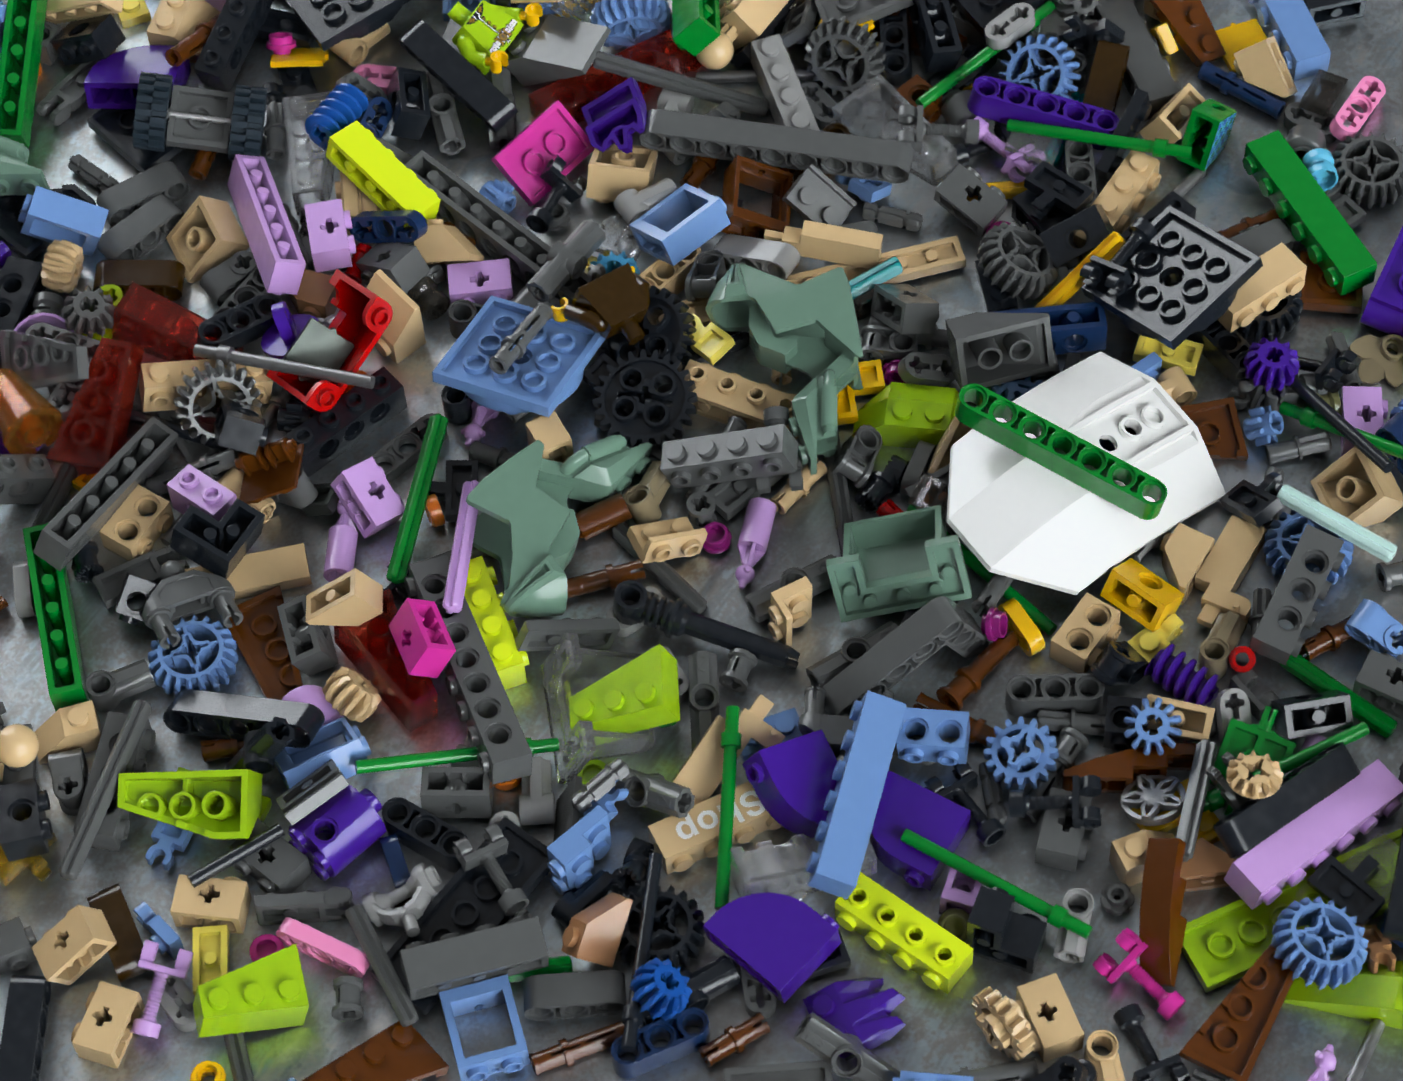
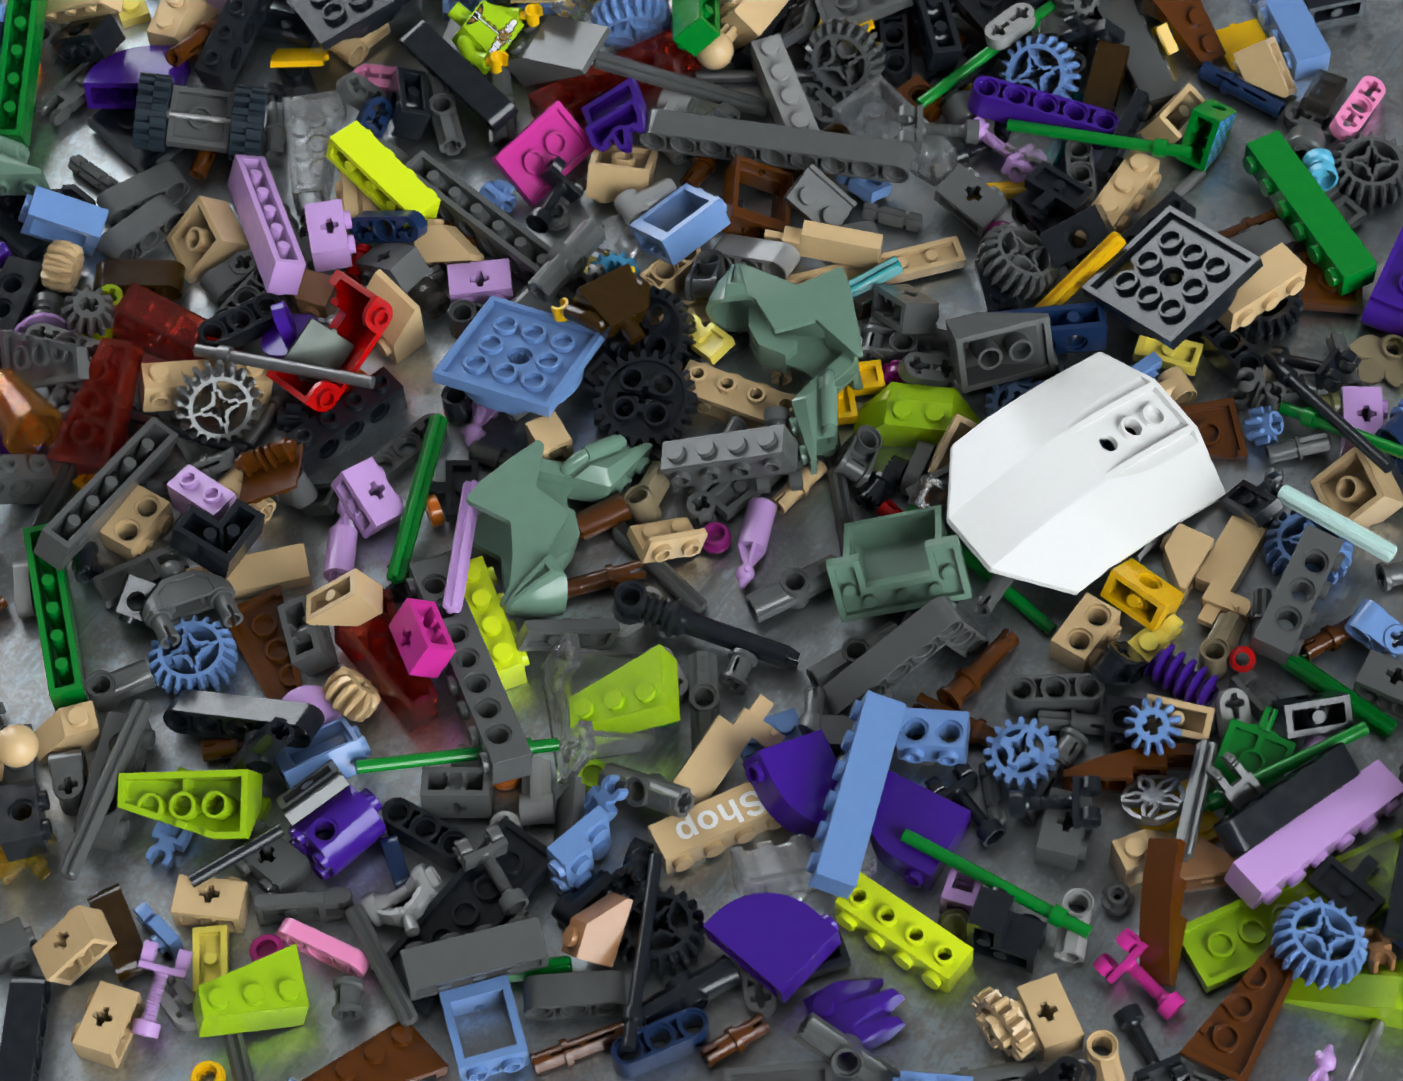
black brick [213,397,268,455] -> none
dark pink plate [266,32,296,55] -> none
blue piece [305,83,369,150] -> none
dark grey pin [489,302,553,375] -> none
axle [570,758,630,813] -> none
blue gear [629,957,692,1021] -> none
green bar [714,706,742,910] -> none
tan bracket [768,576,813,646] -> none
green beam [955,383,1168,520] -> none
magenta plate [981,607,1008,641] -> none
yellow beam [997,598,1046,657] -> none
black bar [1080,217,1157,296] -> none
tan gear [1226,750,1283,799] -> none
dark purple gear [1243,336,1300,392] -> none

